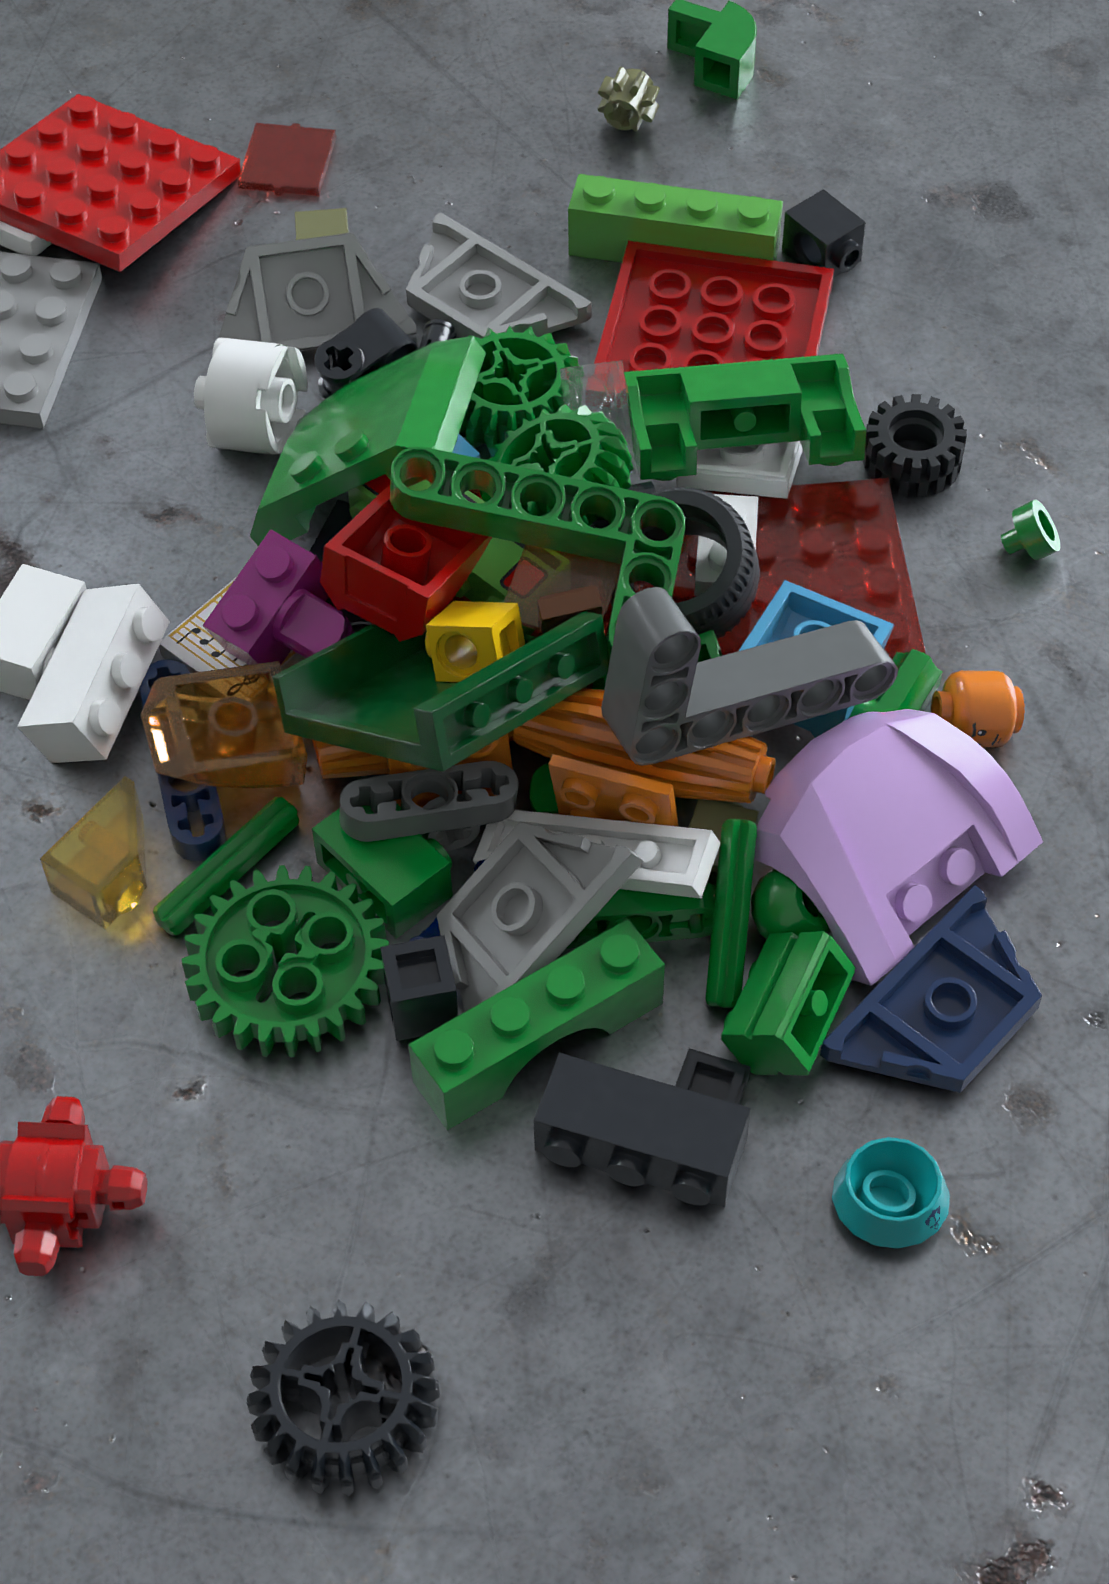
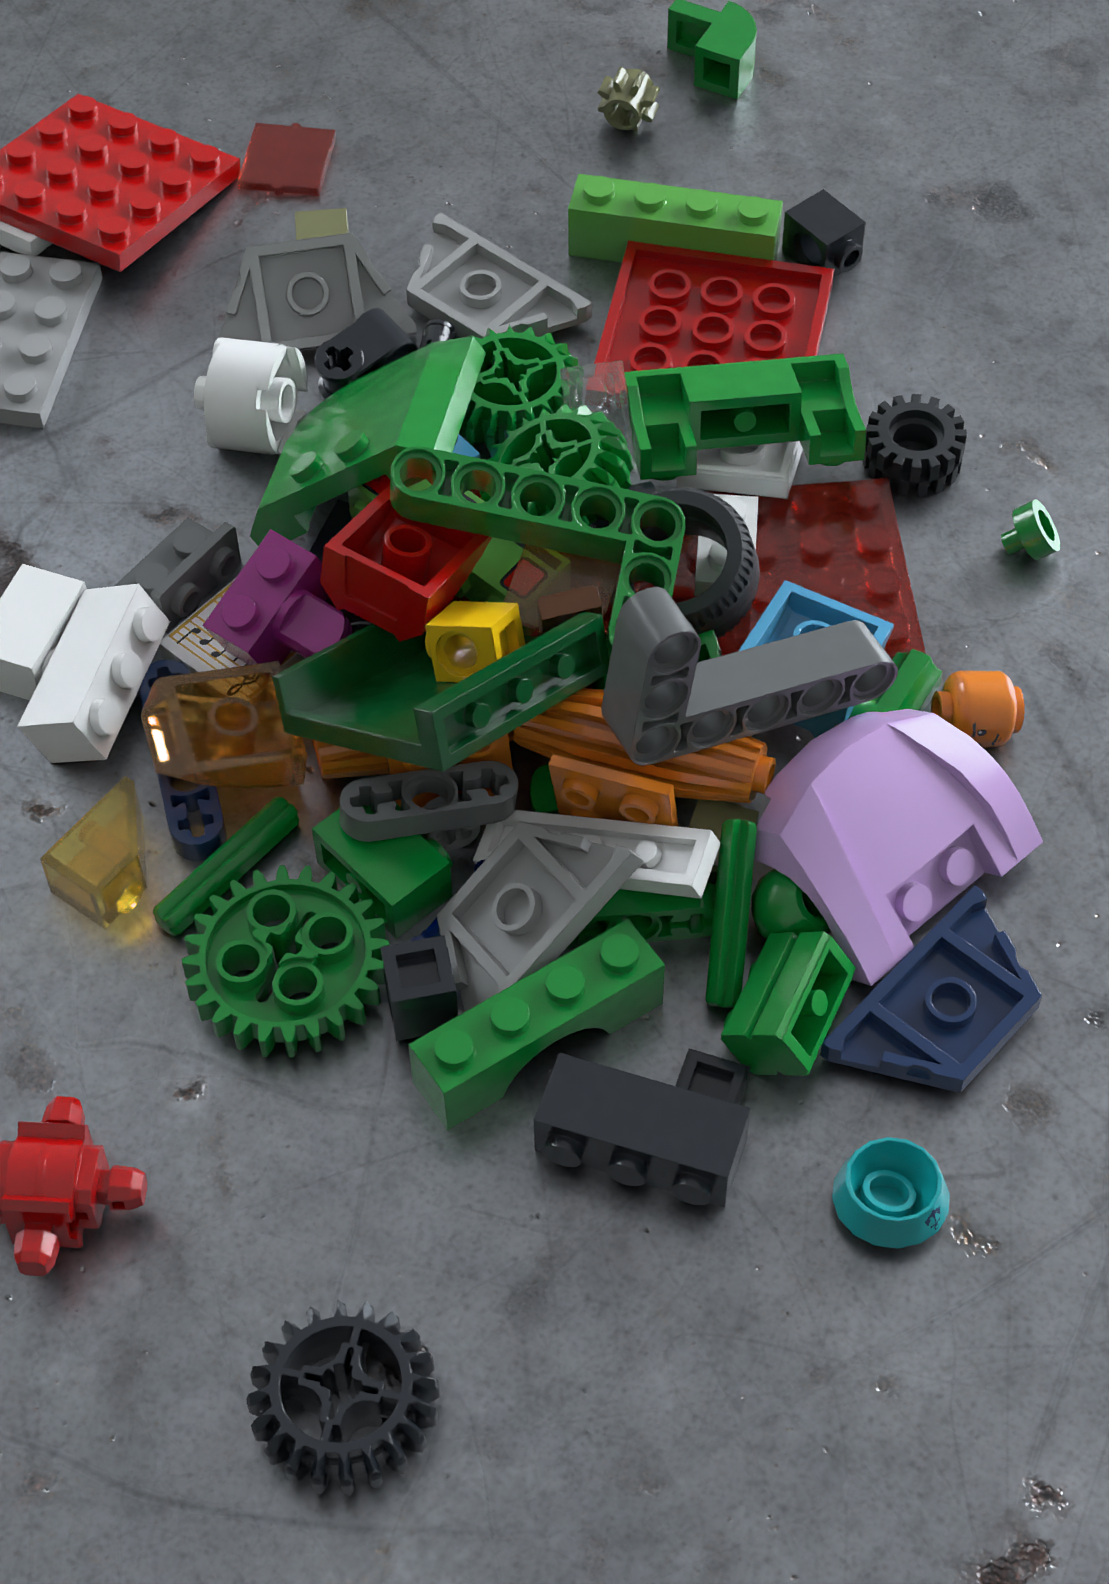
none -> dark grey bracket [114,517,242,633]

